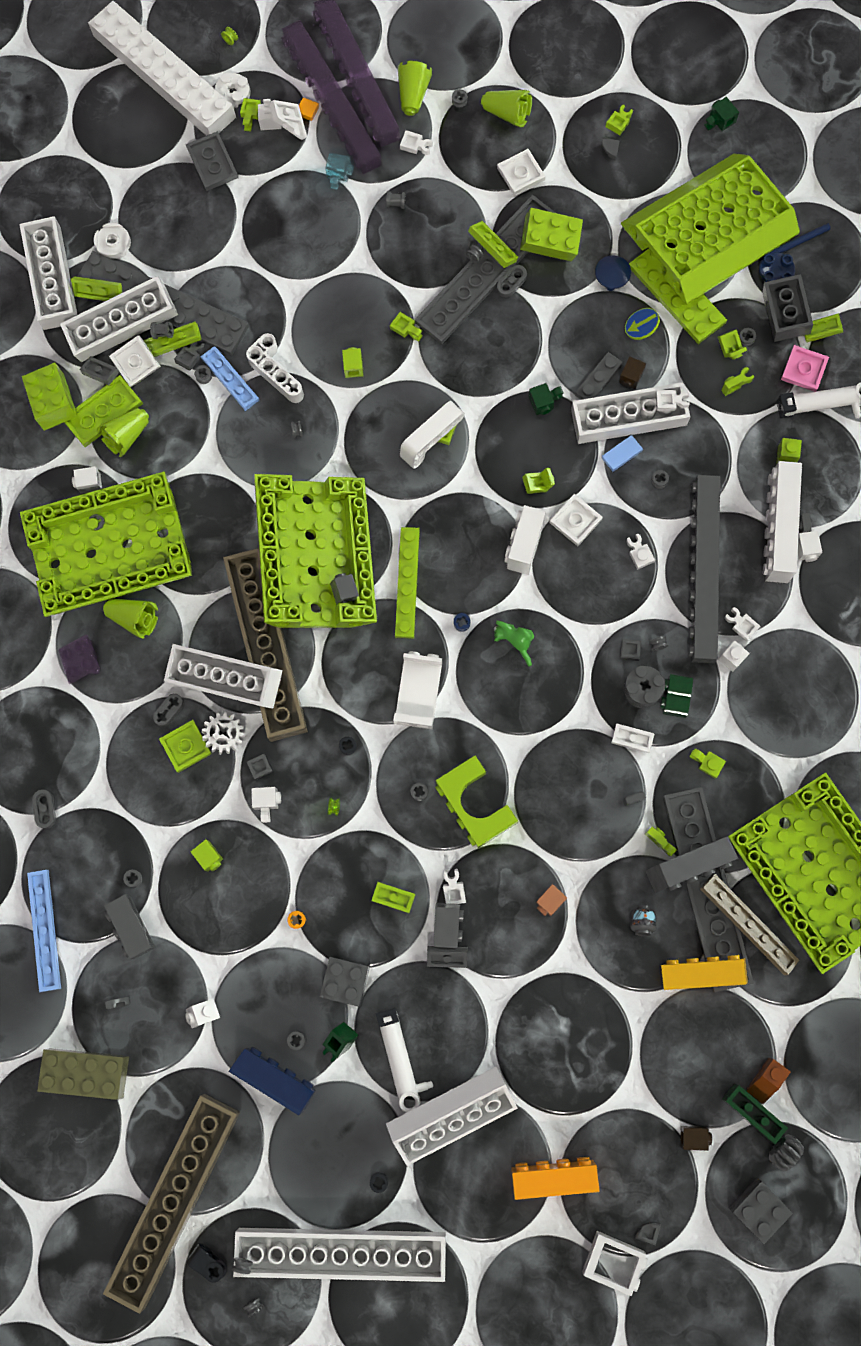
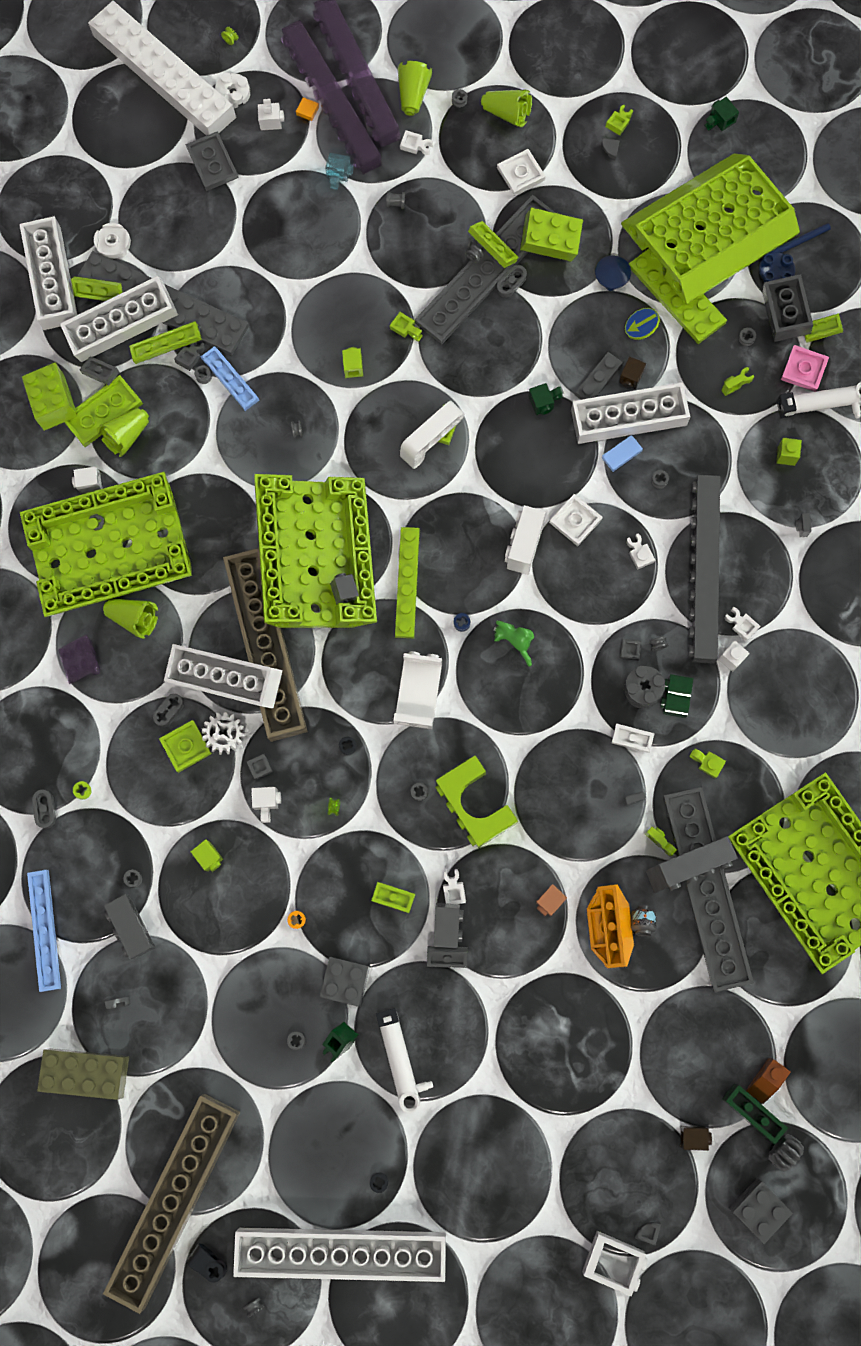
white plate [109,335,161,387] -> none
dark grey bush [150,322,174,339] -> none
white bracket [186,999,220,1028] -> none
dark blue slope [228,1047,316,1115] -> none
dark grey bush [232,1257,253,1274] -> none
lime plate [240,98,261,132] -> none
white beam [246,333,304,403] -> none
white wing [269,100,307,140] -> none
white brick [386,1066,518,1166] -> none
light orange brick [511,1157,599,1200] -> none
lime bracket [522,468,555,494] -> none
white plate [656,390,690,411] -> none
yellow brick [661,955,748,990] -> none
dark tan plate [700,874,799,976] -> none
lime bracket [718,329,747,360] -> none
white brick [763,461,802,583] -> none
white brick [798,531,822,562] -> none
none -> lime bush [73,781,92,800]
none -> light orange wedge [587,885,634,968]

